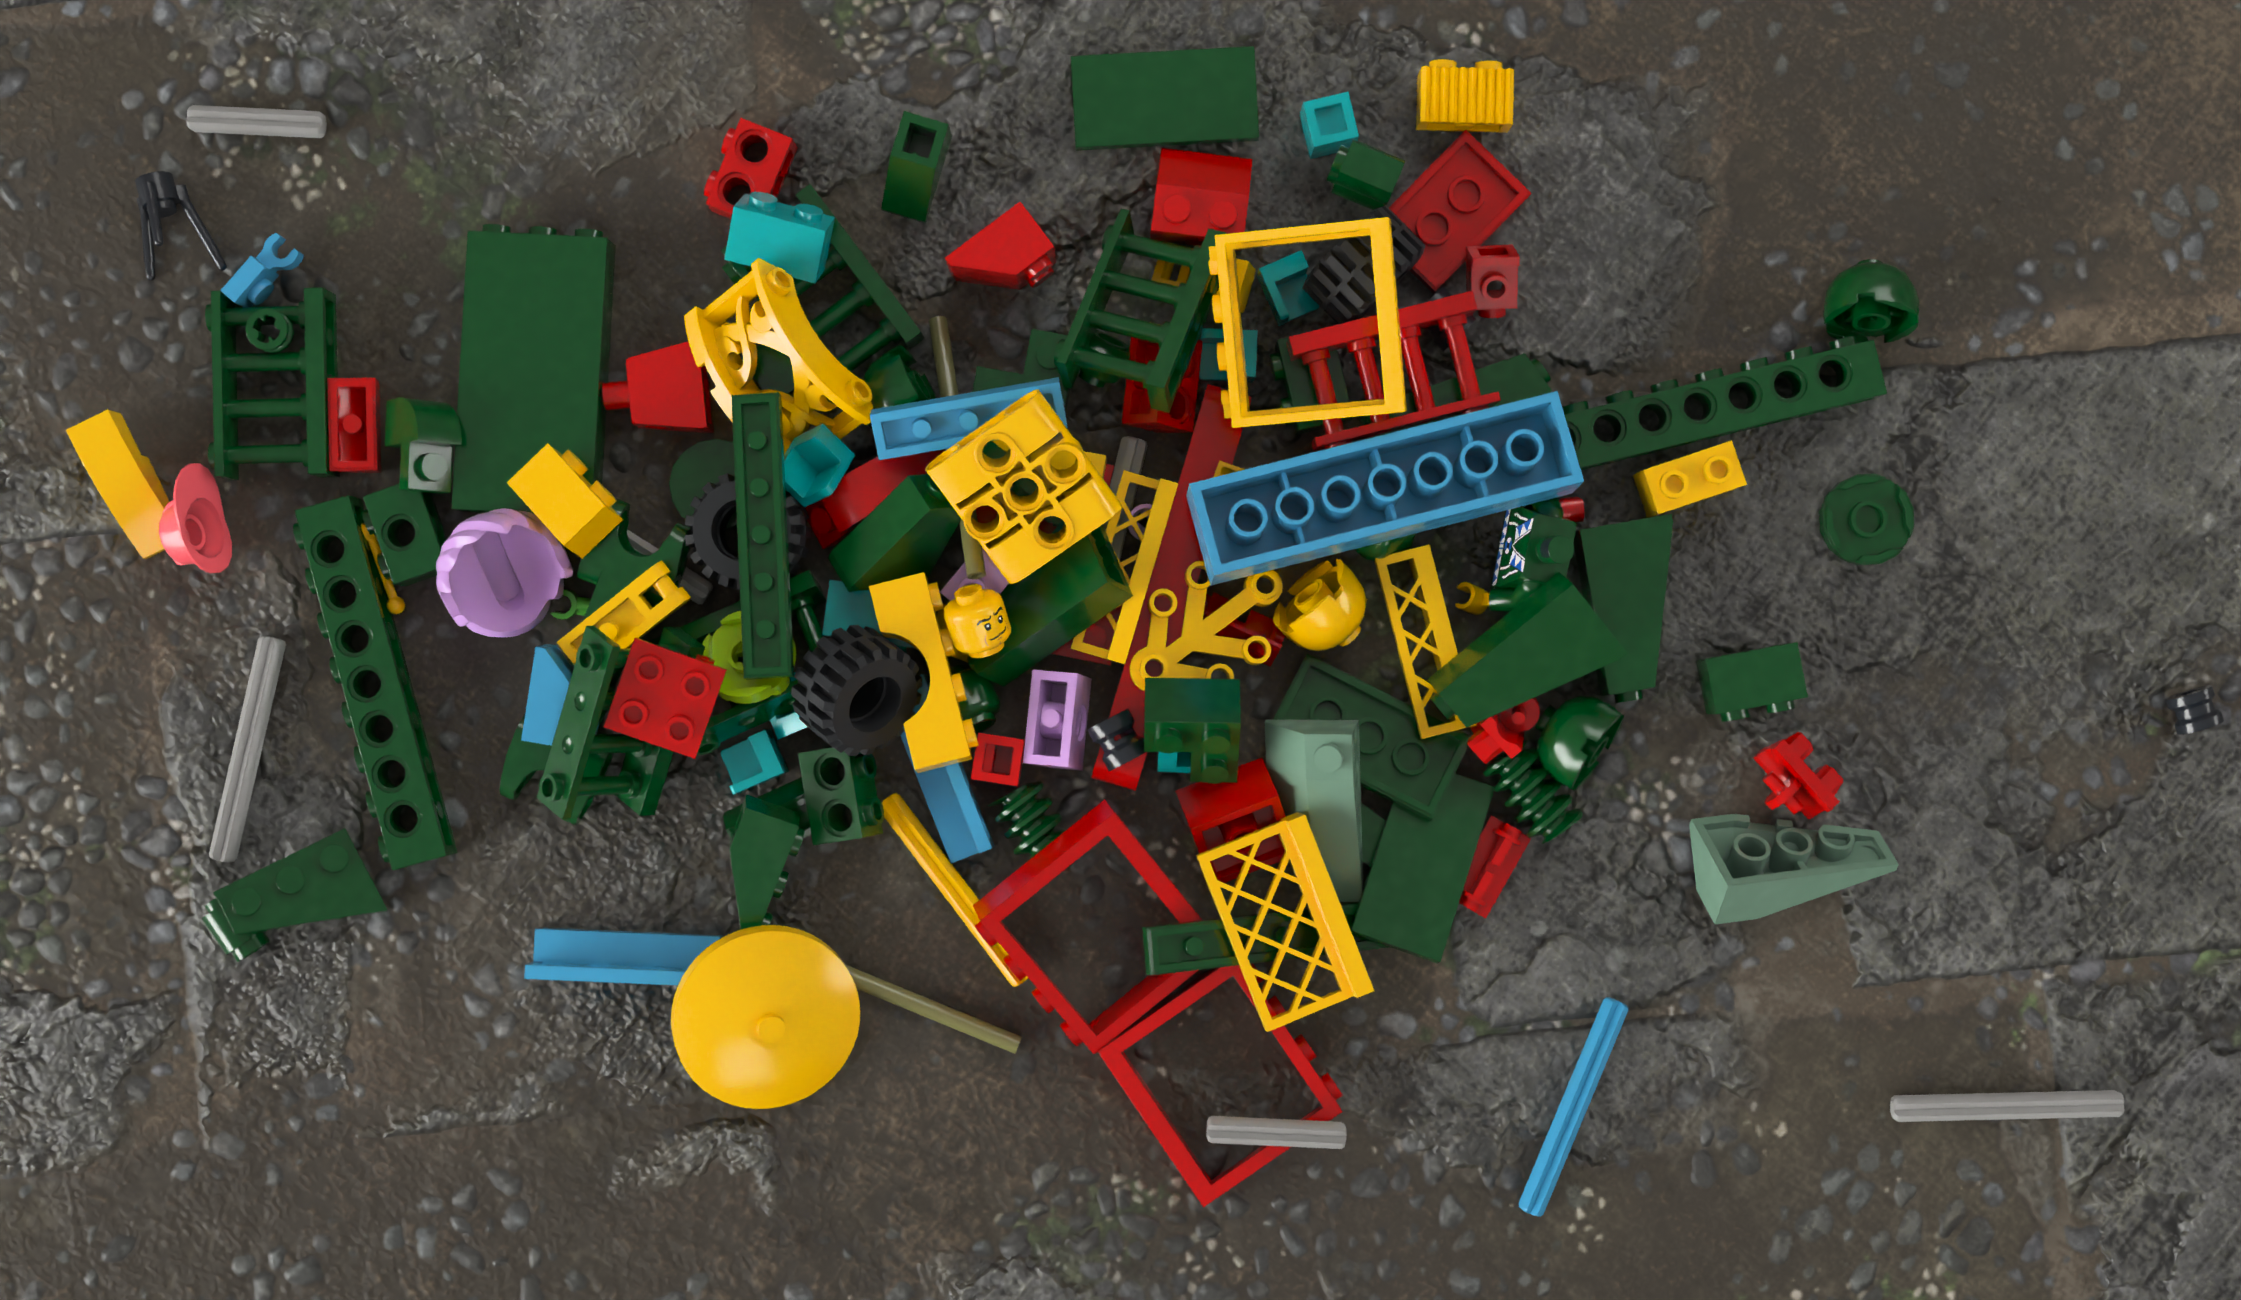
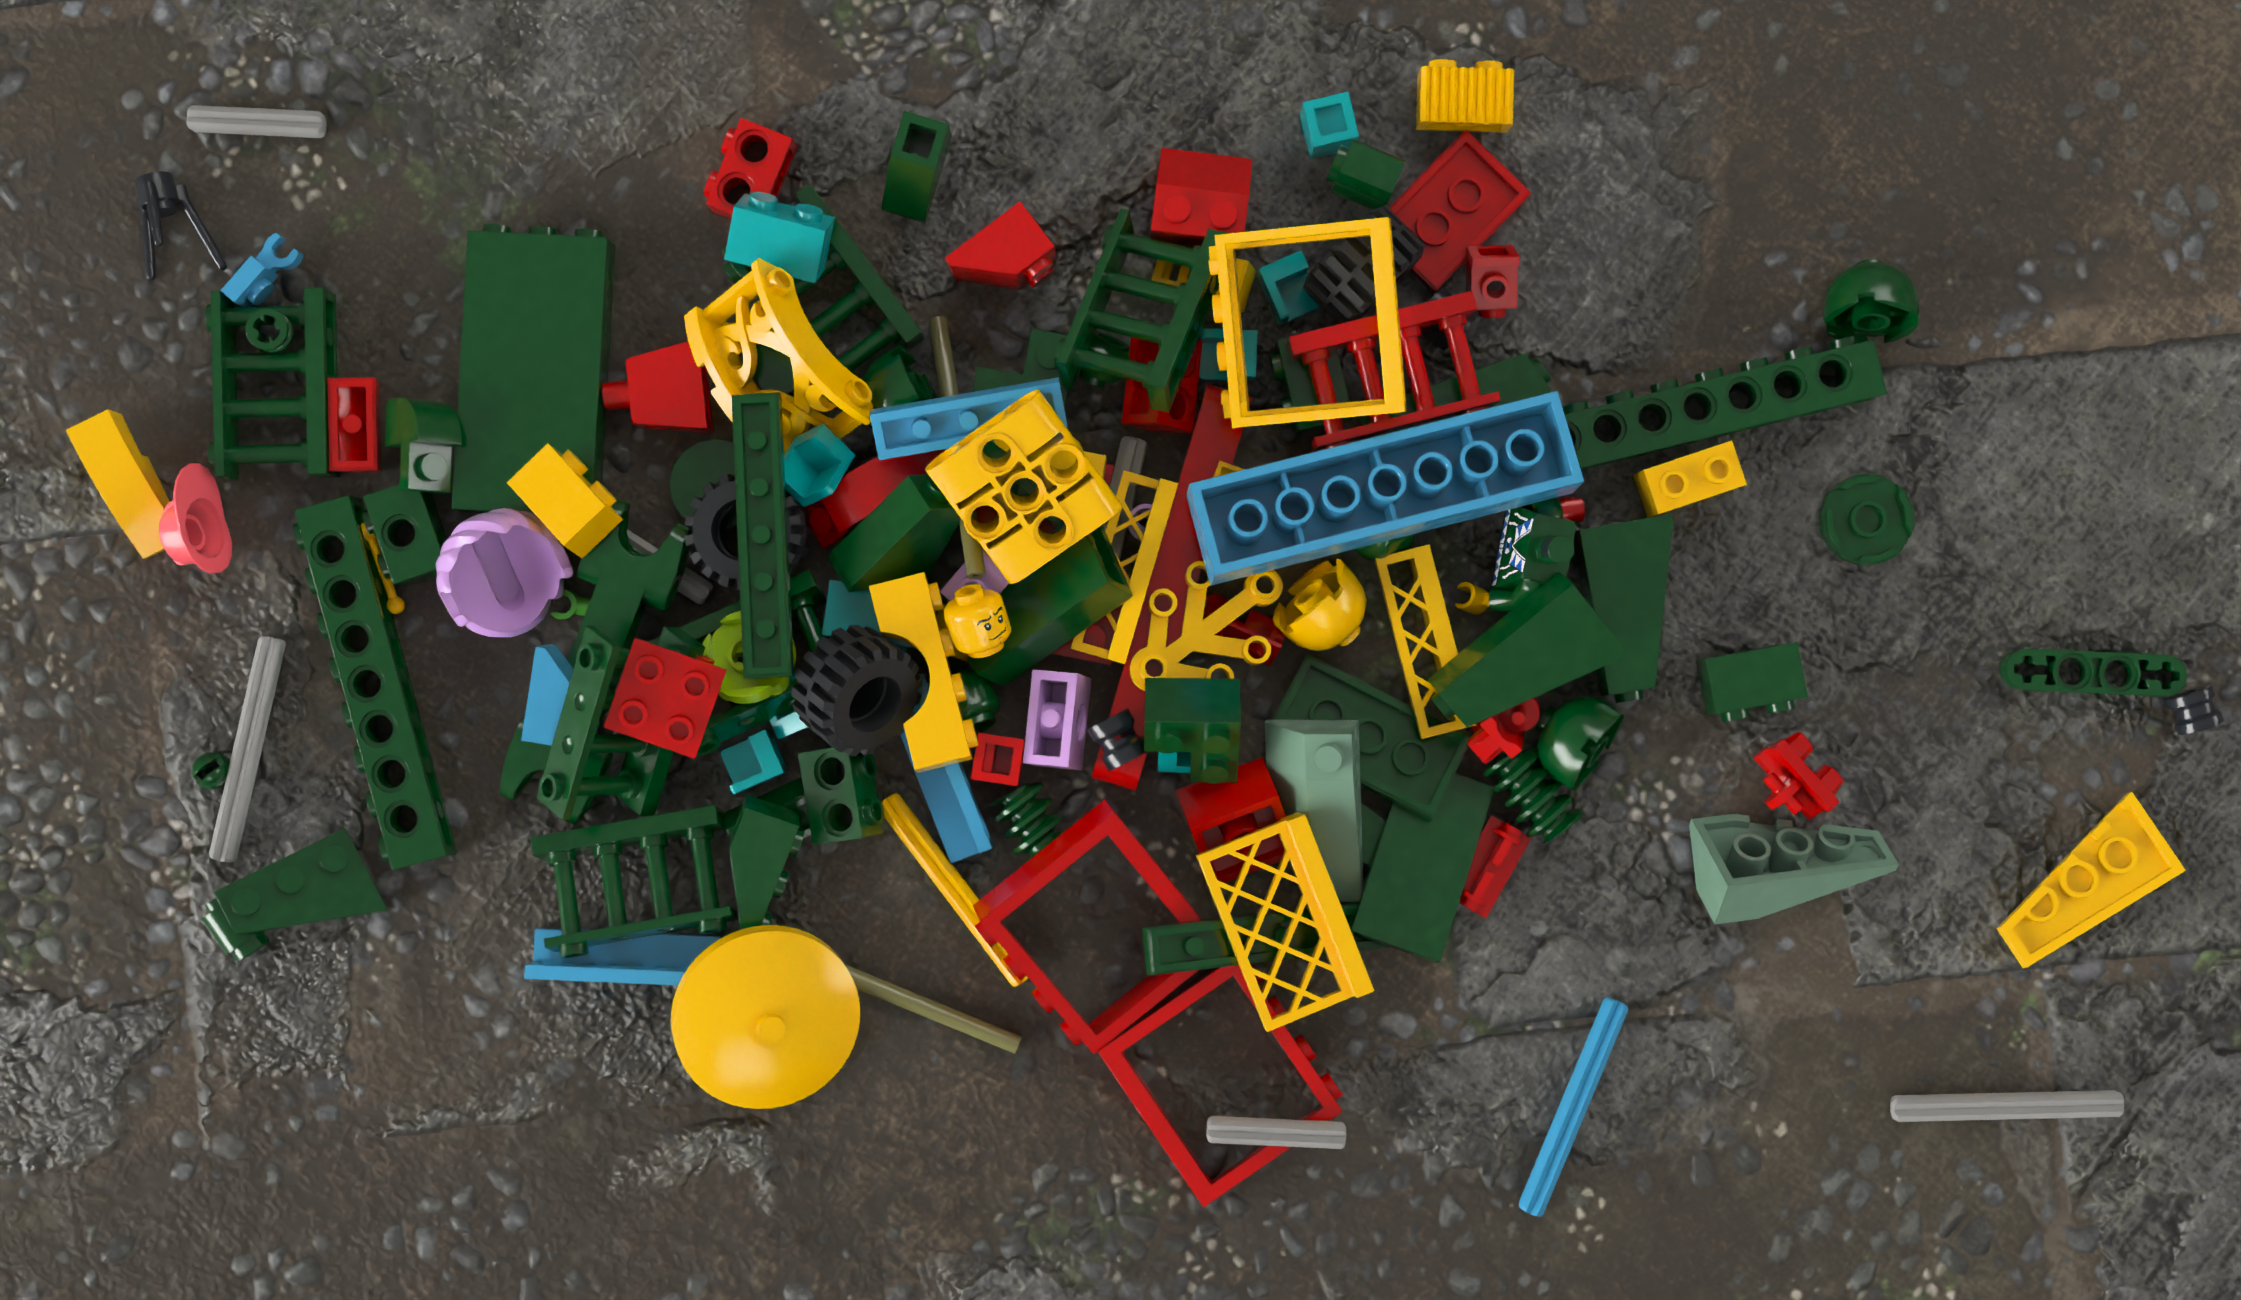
yellow plate [556,560,691,665] -> none
dark green tile [1071,46,1259,151] -> none
none -> dark green hinge [191,752,230,789]
none -> dark green fence [531,805,739,958]
none -> yellow wing [1996,792,2186,968]
none -> dark green beam [1999,649,2187,697]

